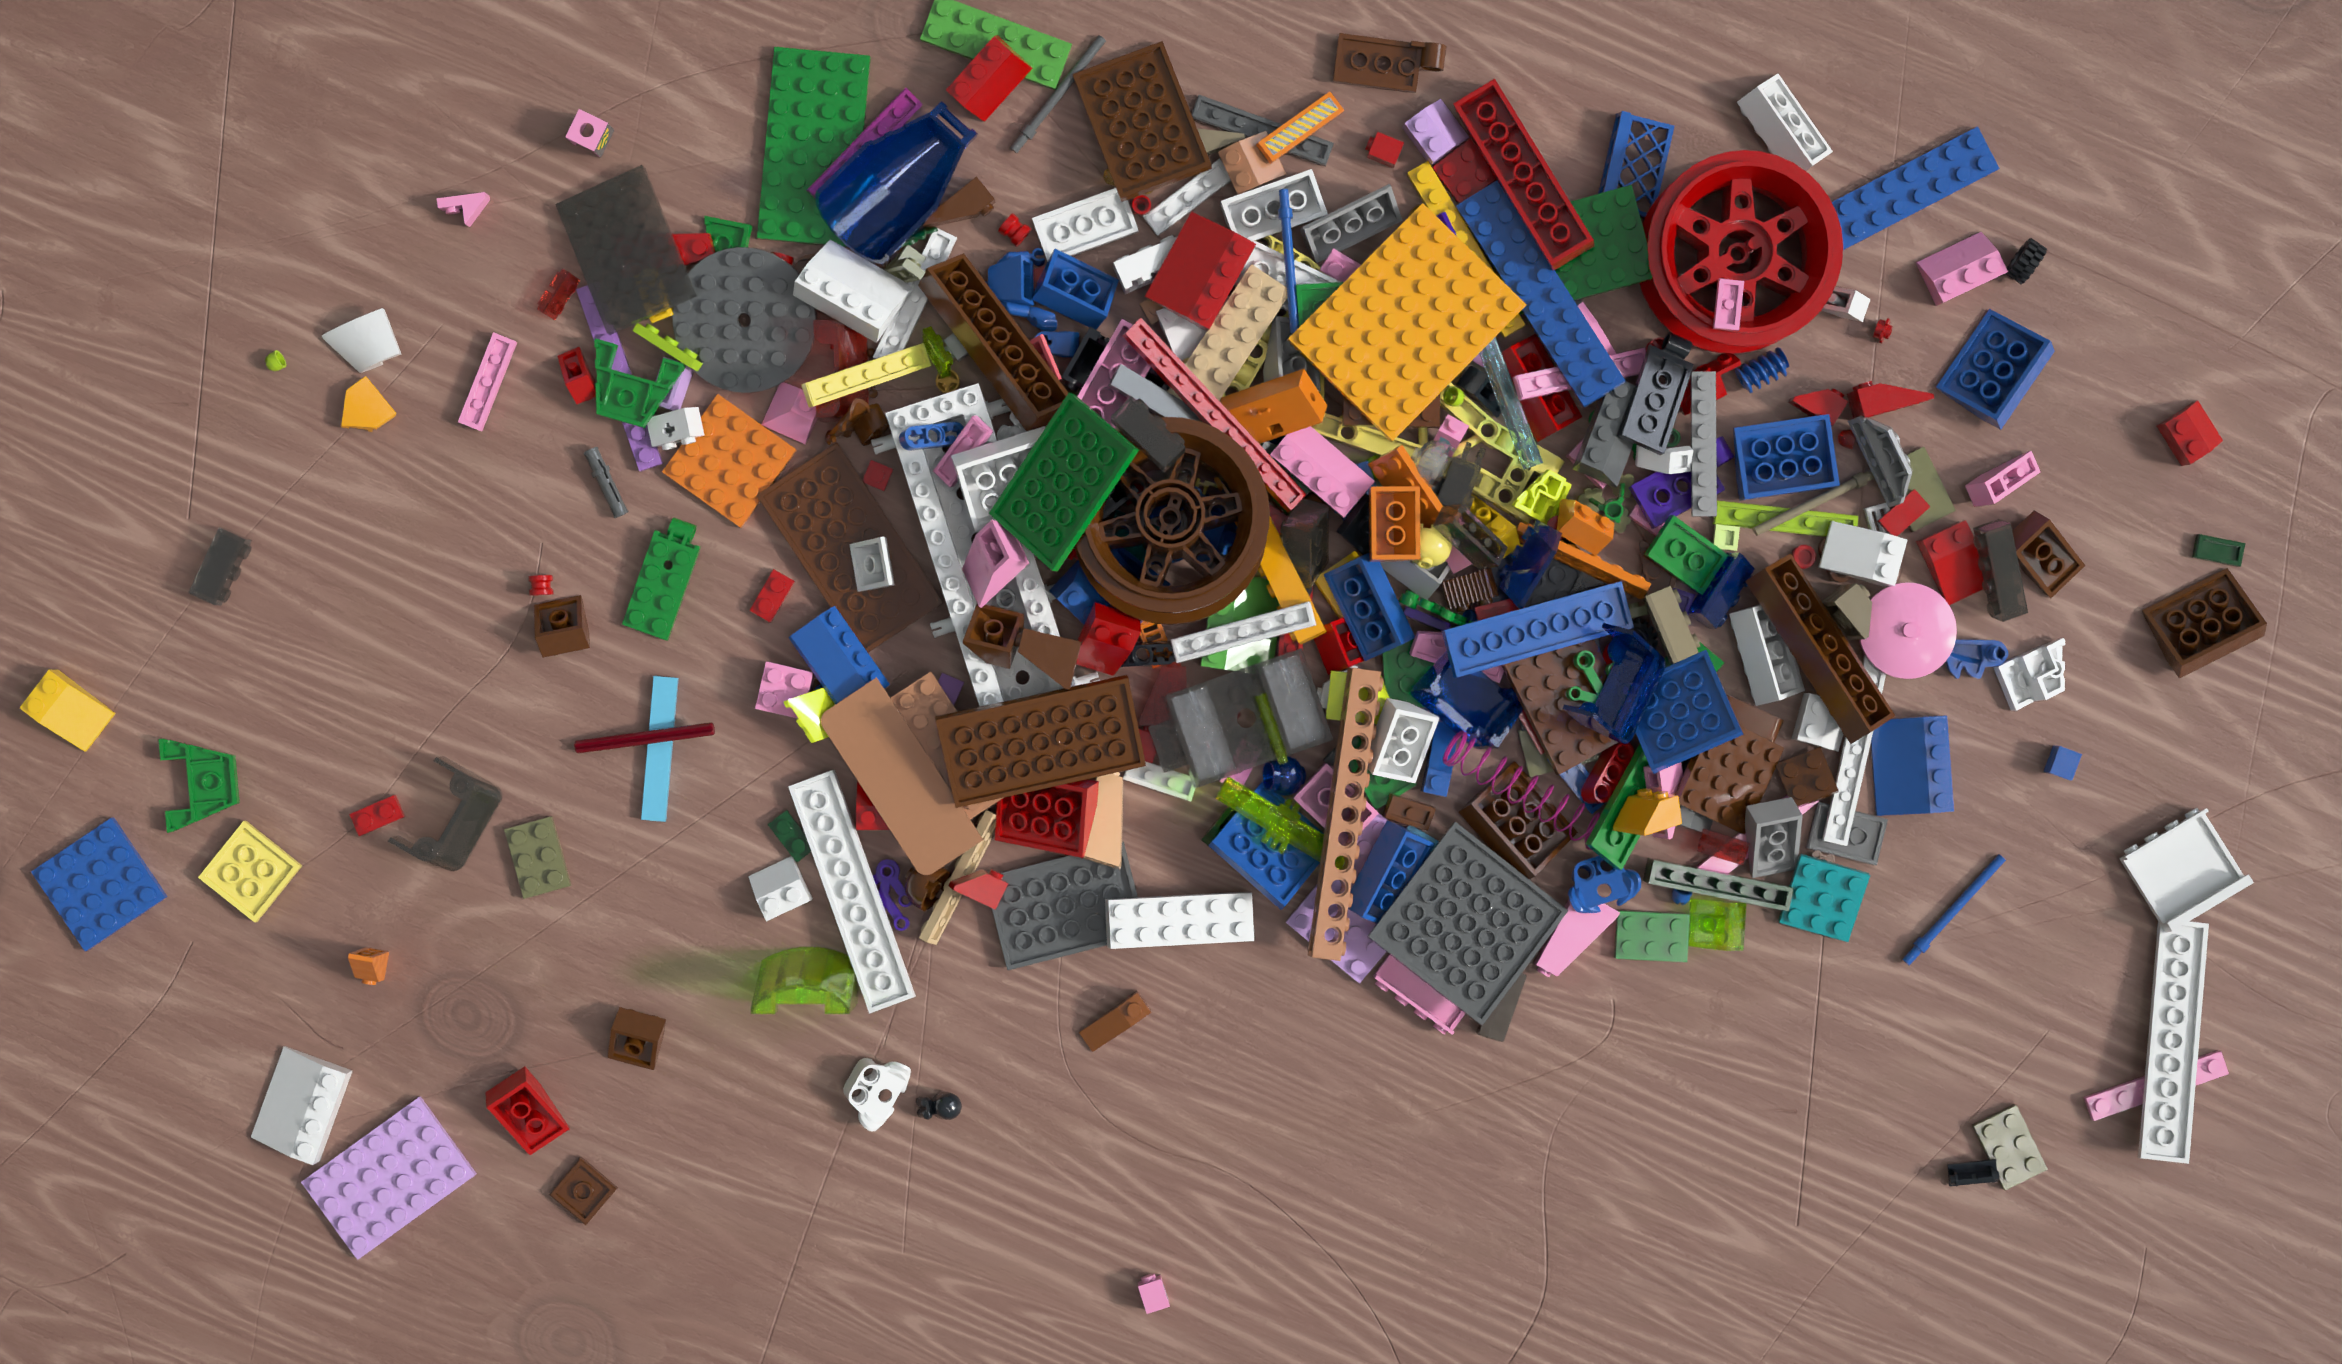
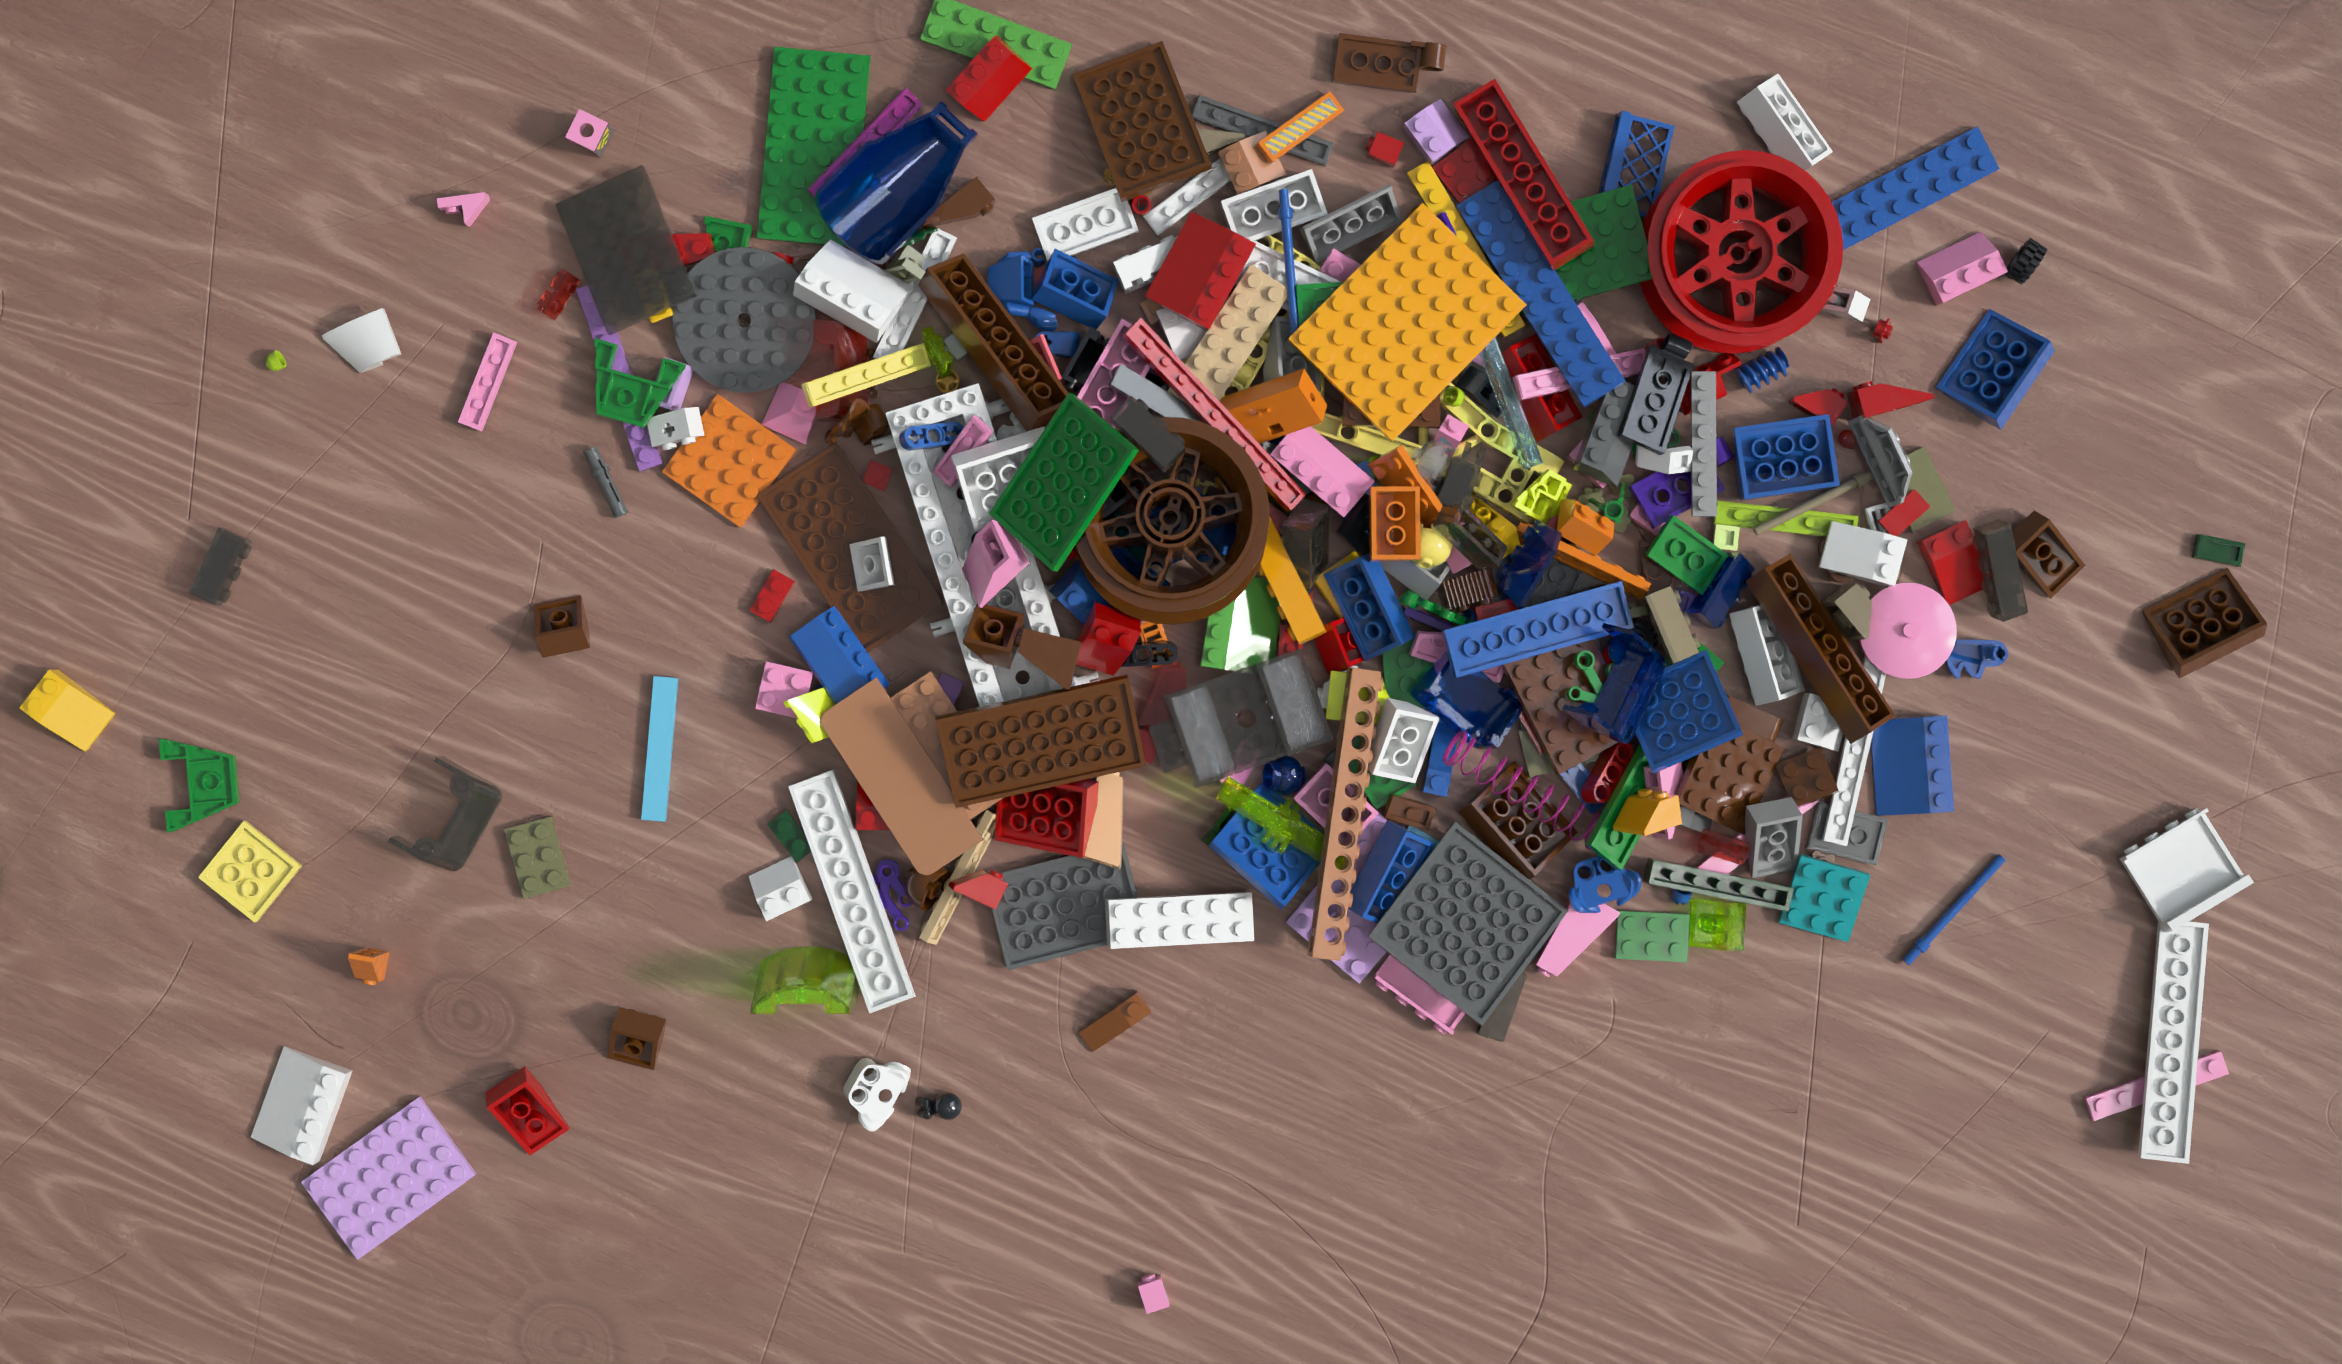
blue plate [31,817,168,951] -> none
light orange slope [341,376,396,432] -> none
red plate [349,795,405,836] -> none
red wheel [528,575,554,596] -> none
reddish brown tile [549,1157,618,1225] -> none
red slope [557,347,596,404] -> none
dark red axle [574,722,715,753] -> none
green hinge [622,517,701,641] -> none
lime plate [632,323,703,371] -> none
red wheel [998,213,1031,247] -> none
dark grey bar [1010,35,1106,153] -> none
white tile [1123,761,1198,801] -> none
white tile [1171,601,1316,663] -> none
clear neon green bar [1255,693,1288,765] -> none
bright pink plate [1713,279,1744,331] -> none
red tile [1791,545,1816,569] -> none
black hinge [1947,1159,2000,1187] -> none
bright pink slope [1965,451,2040,507] -> none
plate [1972,1104,2048,1190] -> none
white slope [1993,638,2065,711] -> none
panel [2044,745,2082,781] -> none
red slope [2157,400,2223,466] -> none

